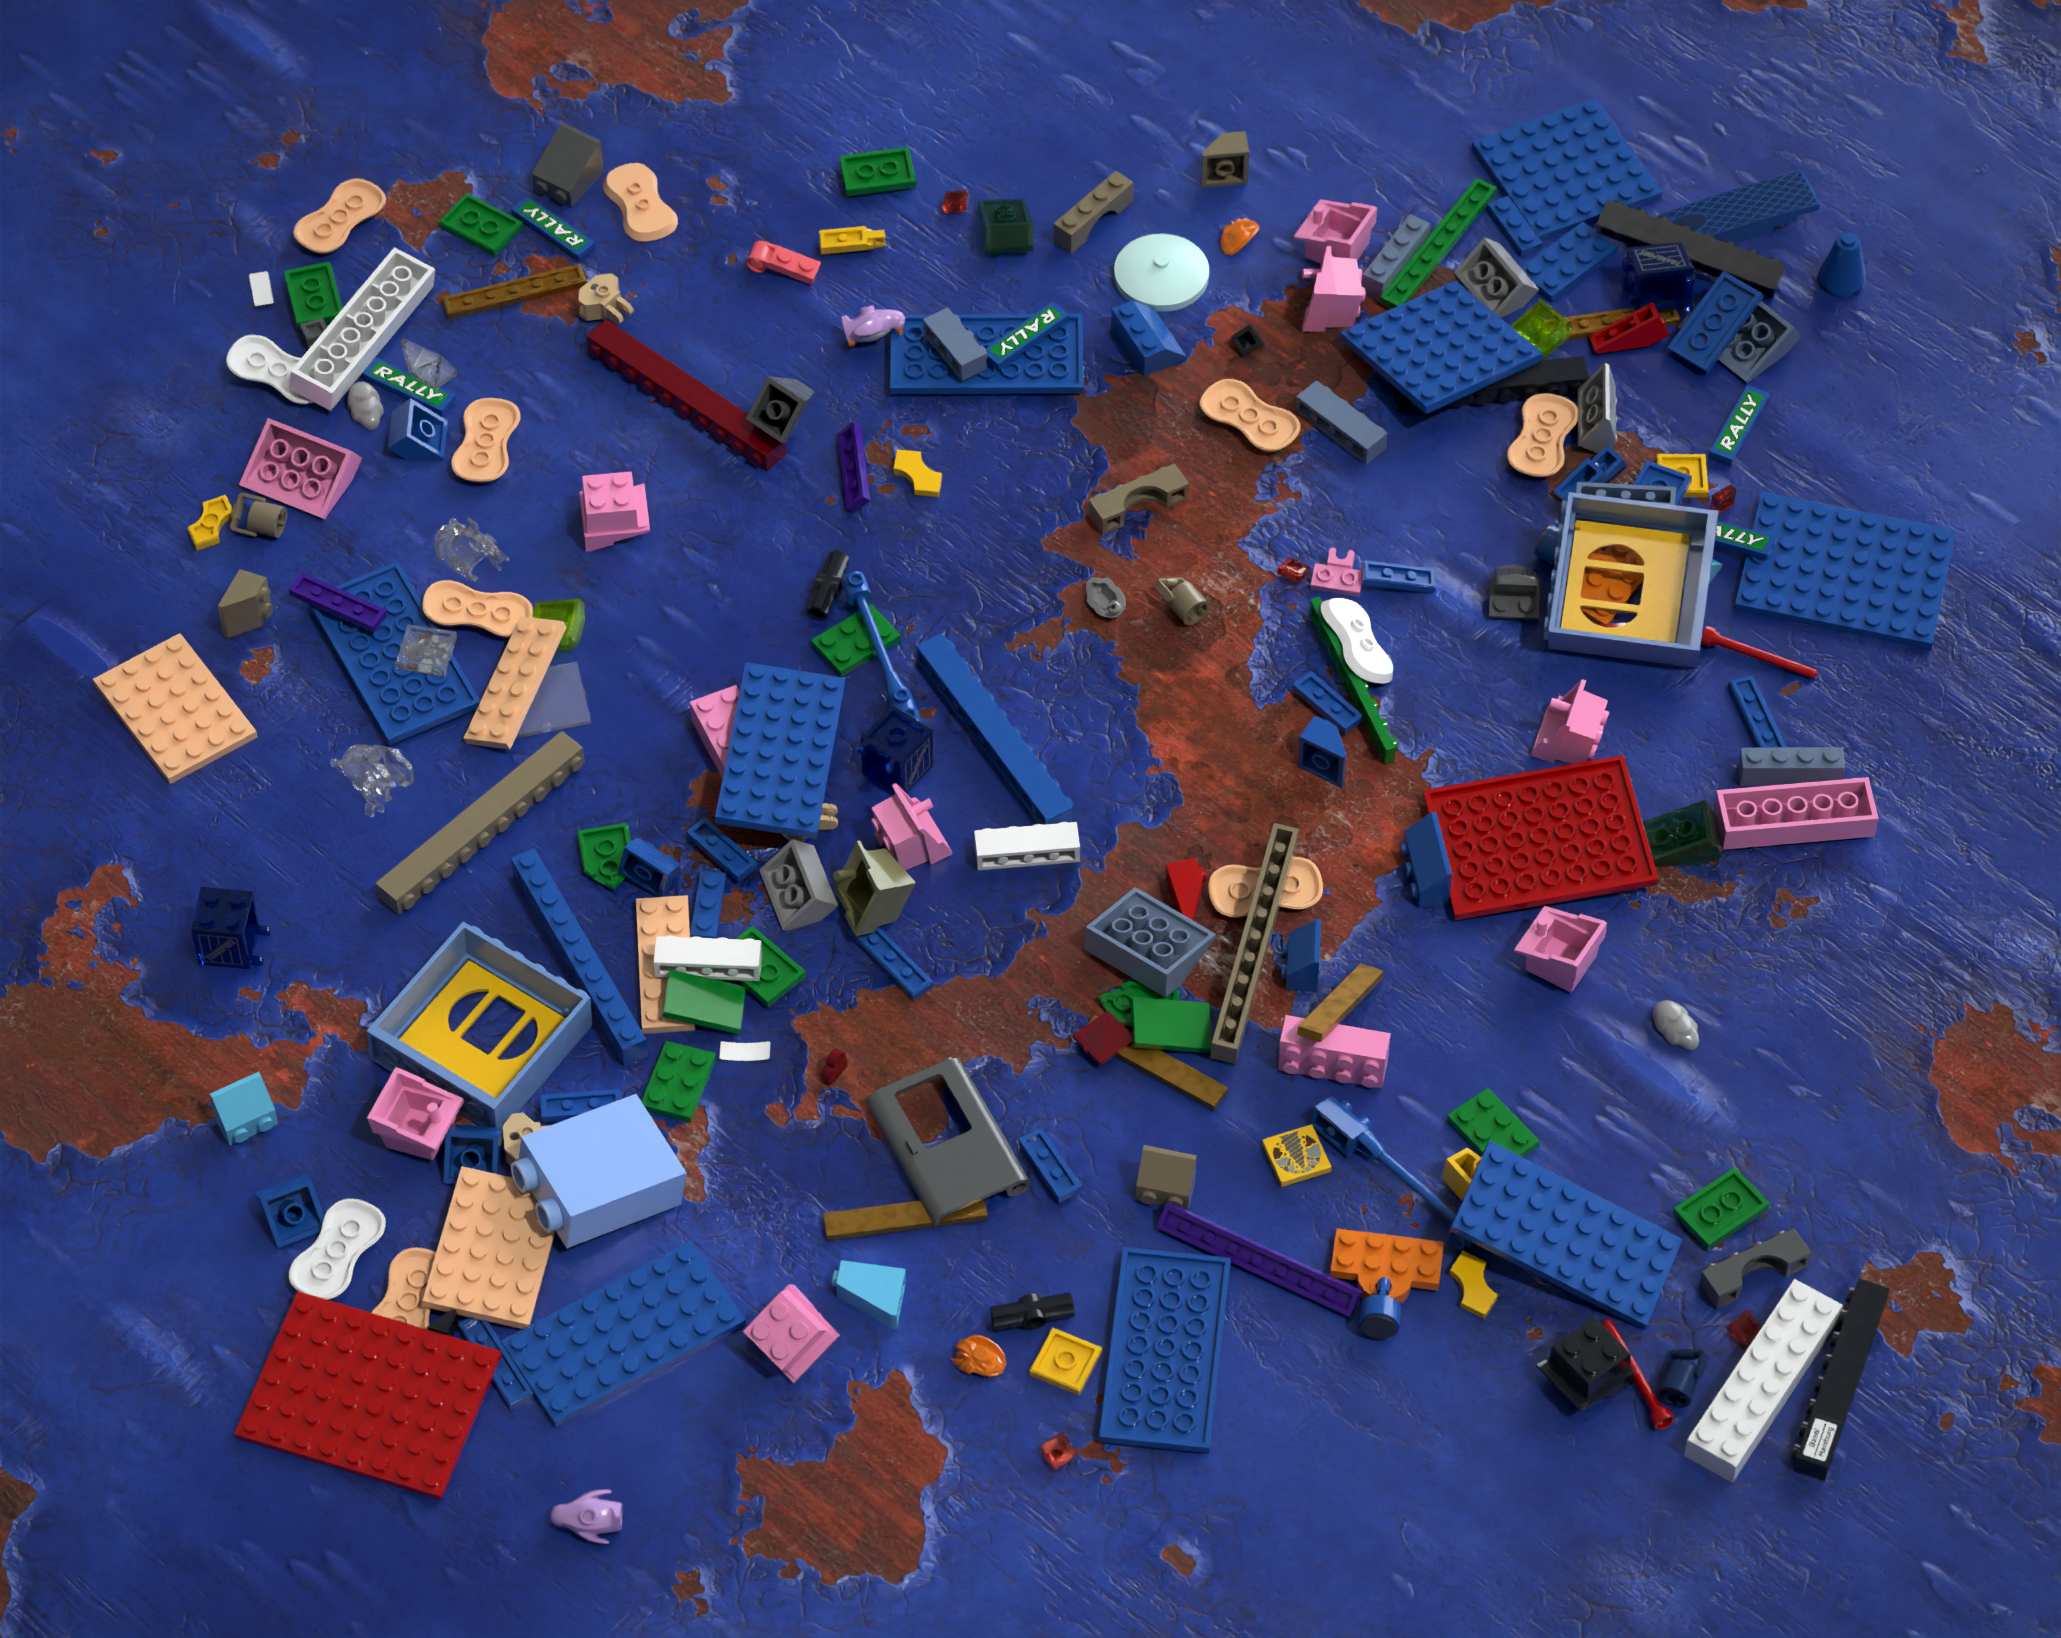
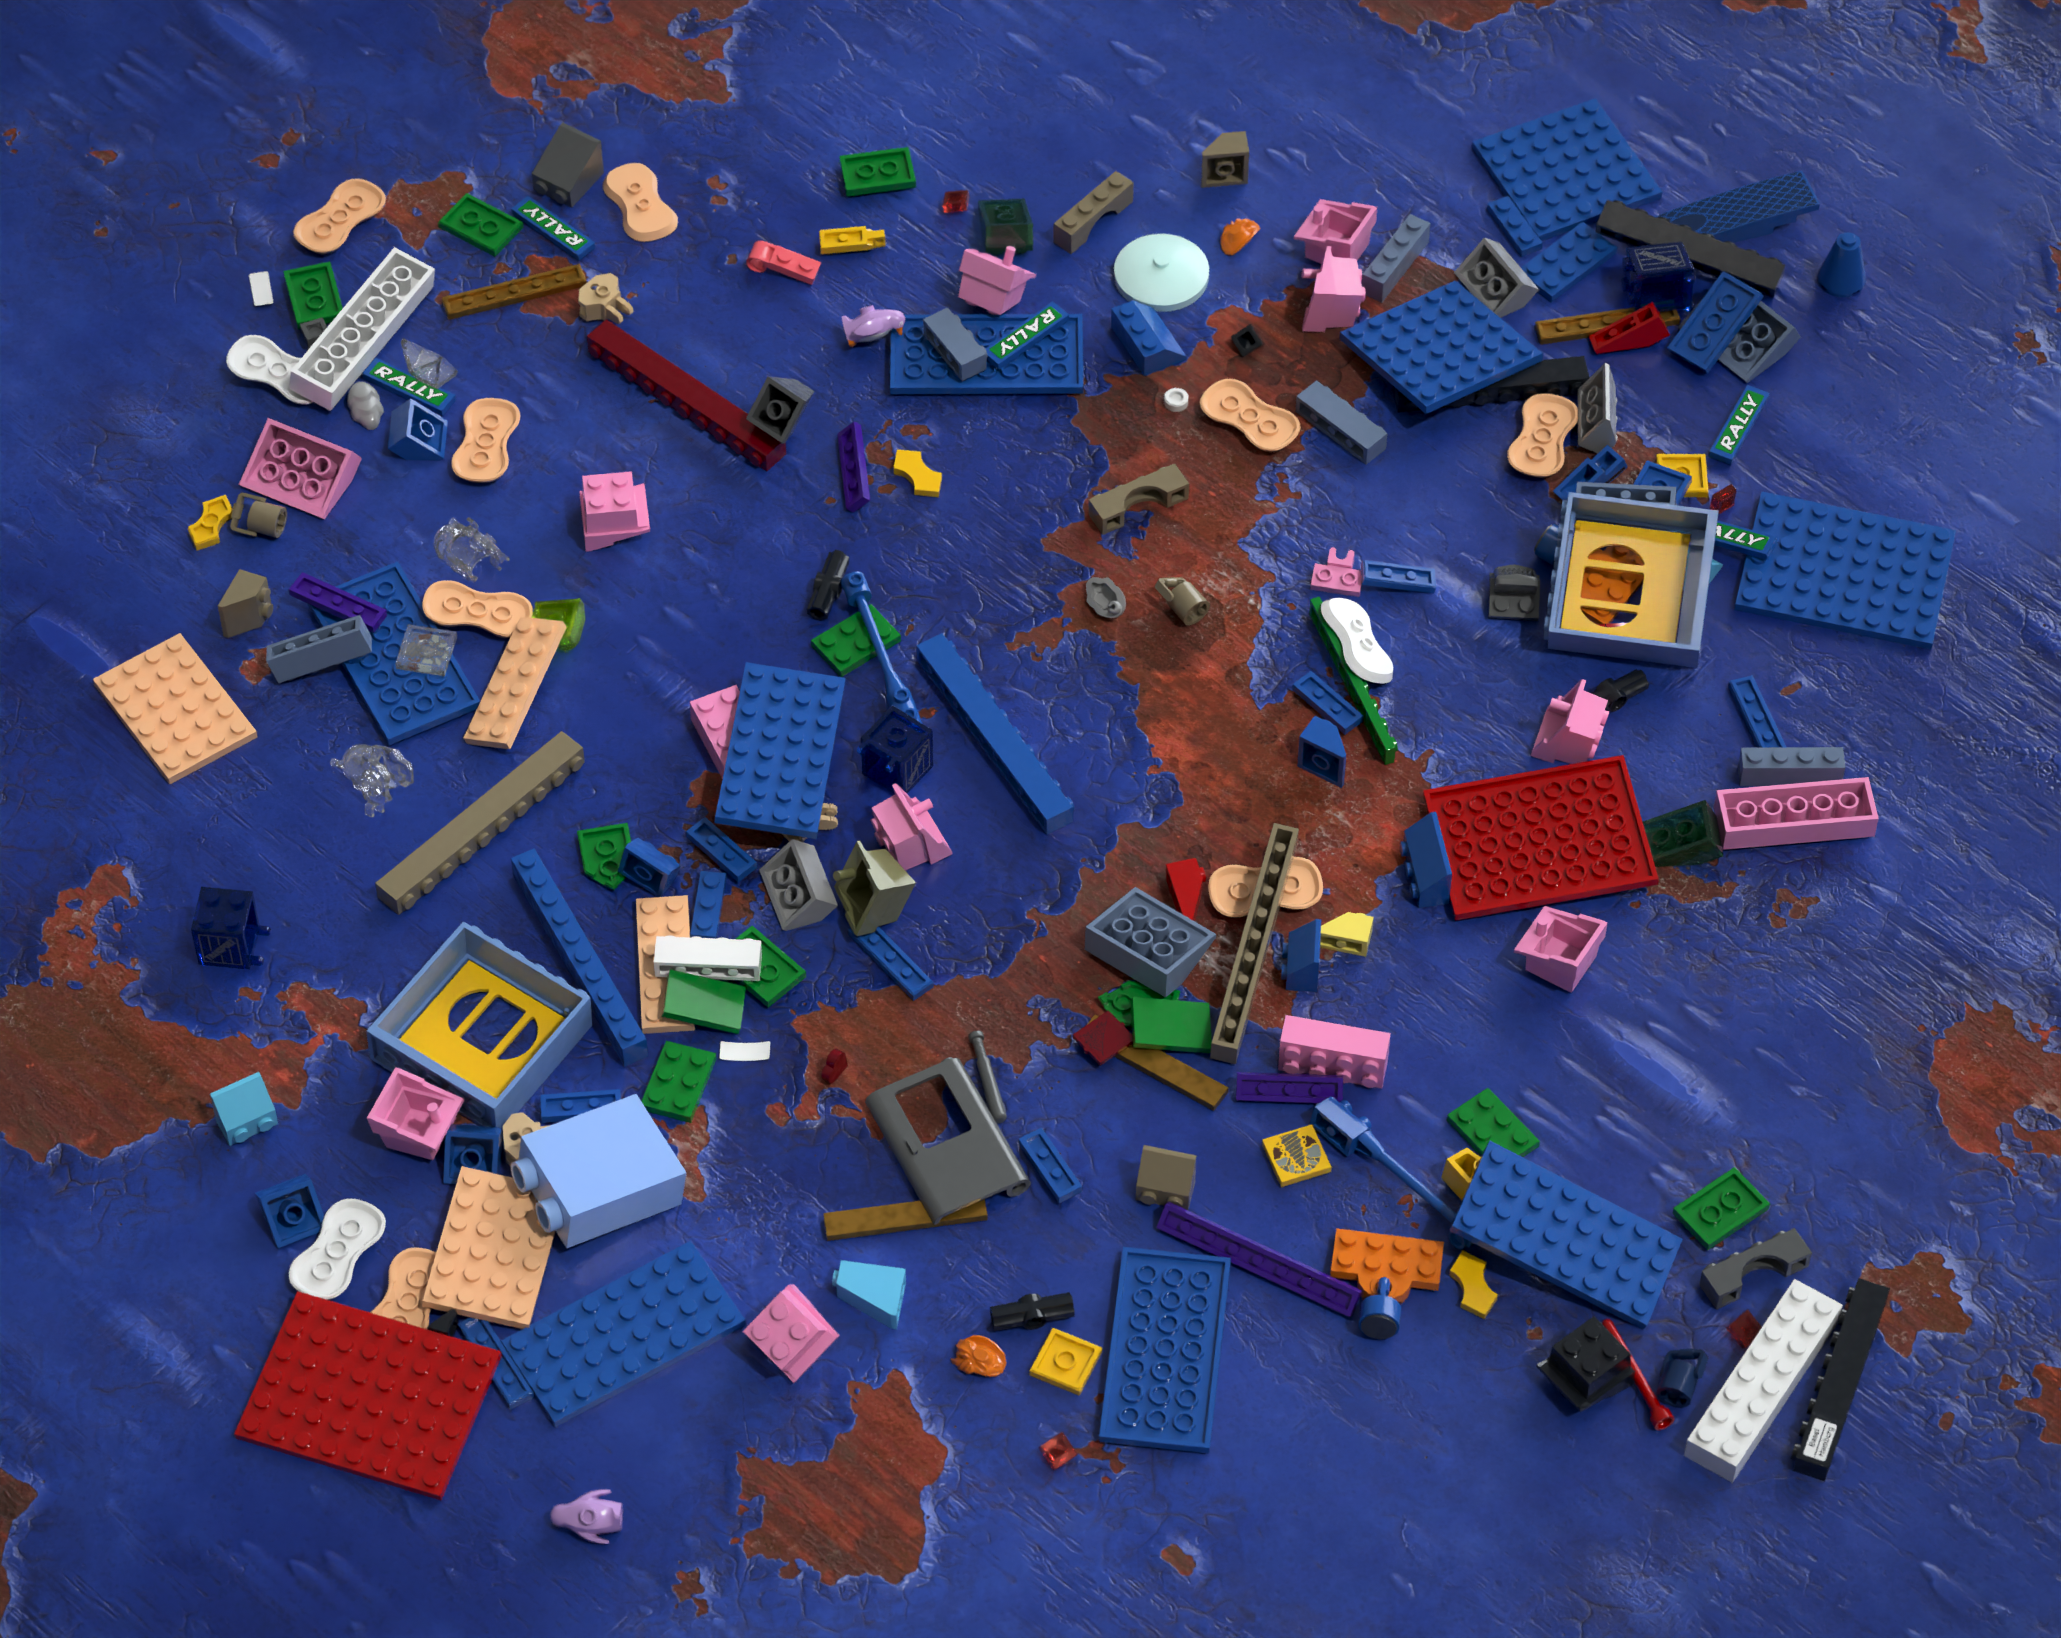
clear piece [488,662,591,738] -> none
white brick [974,822,1080,870] -> none
clear red tile [1277,557,1310,583] -> none
pearl gold tile [1297,963,1384,1042] -> none
green plate [1380,178,1497,309] -> none
clear neon green slope [1510,299,1572,359] -> none
light grey arm [1653,1000,1699,1050] -> none
red piece [1701,626,1818,678] -> none
none -> sand blue brick [266,615,372,683]
none -> bright pink piece [958,246,1036,315]
none -> dark grey piece [968,1031,1007,1123]
none -> white tile [1164,388,1188,412]
none -> dark purple plate [1236,1072,1343,1103]
none -> light yellow slope [1320,912,1373,957]
none -> black piece [1591,669,1649,712]

